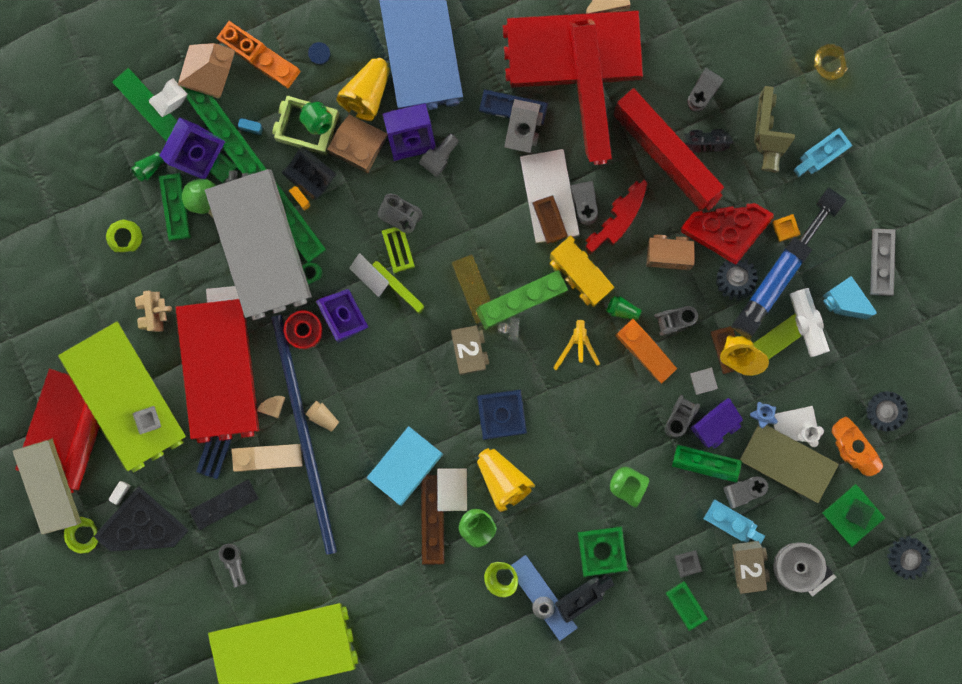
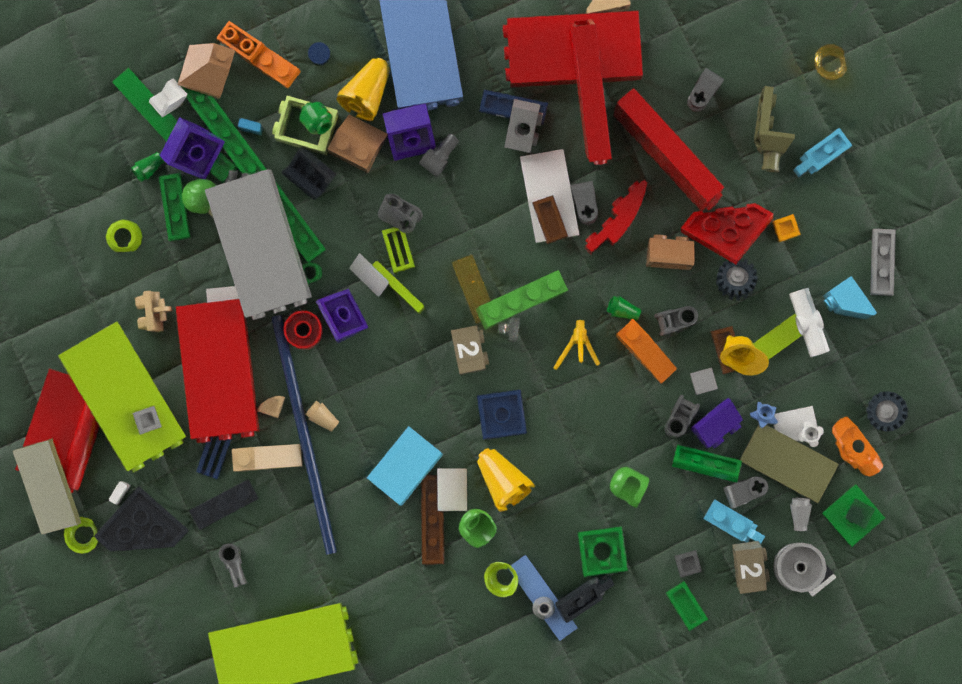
light orange tile [289,186,310,211] -> none
yellow wedge [550,235,614,307] -> none
black hinge [684,129,733,153] -> none
piece [731,187,847,340] -> none
black wheel [887,536,931,580] -> none
none -> light grey cone [790,498,812,531]

